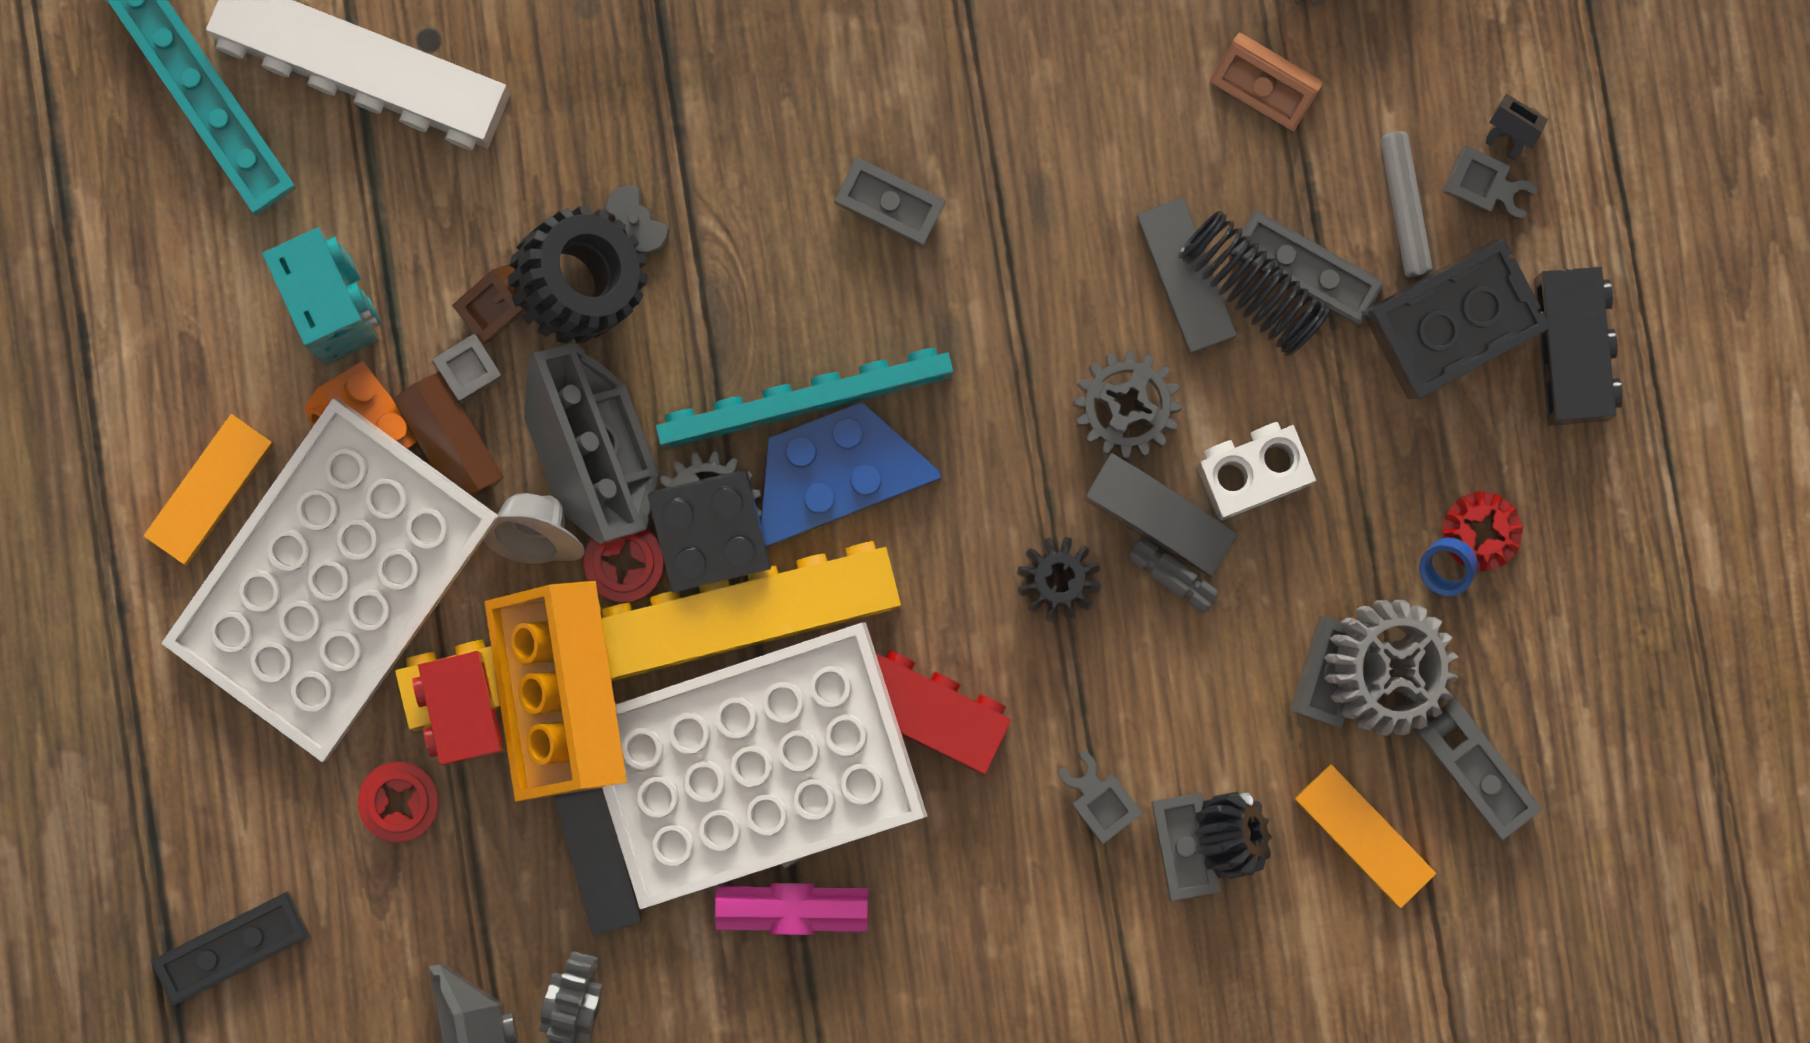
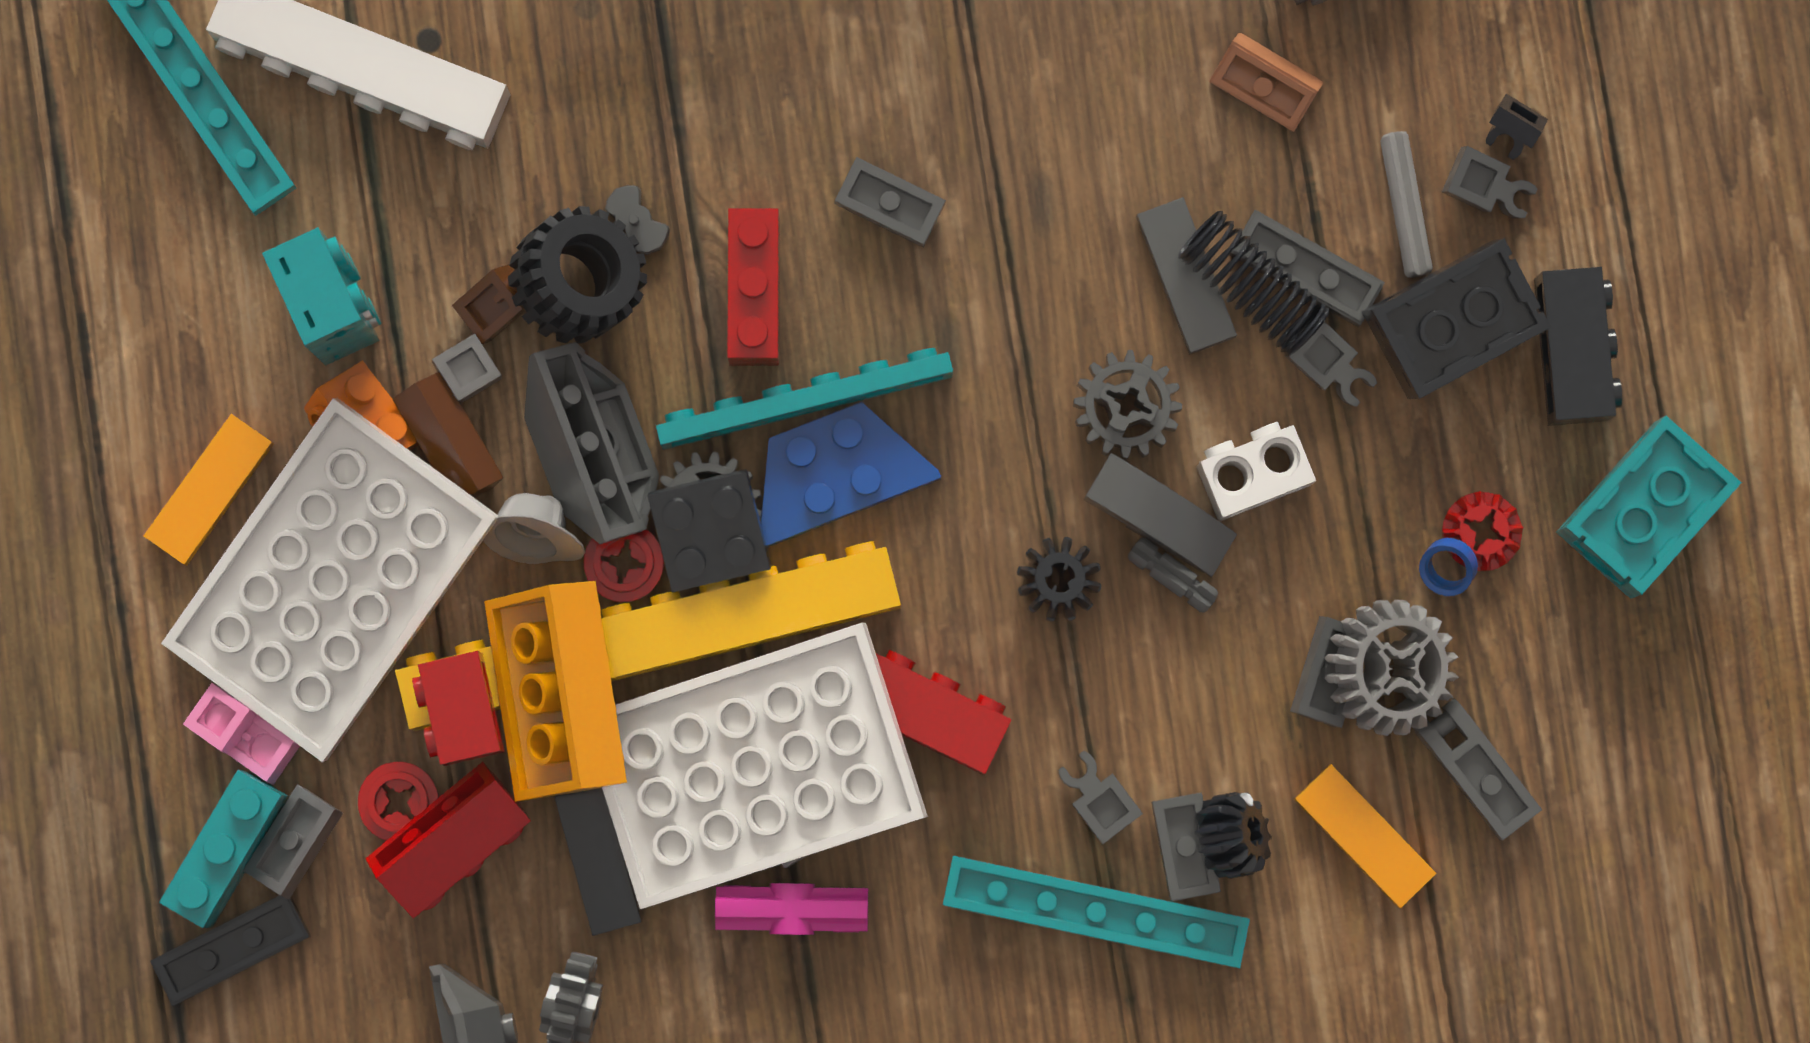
none -> teal brick [159,770,290,928]
none -> bright pink slope [183,683,300,785]
none -> flat silver plate [243,785,343,899]
none -> red brick [365,761,531,919]
none -> red brick [727,208,780,366]
none -> teal plate [942,856,1250,968]
none -> dark grey plate [1285,322,1377,407]
none -> teal piece [1556,415,1742,599]

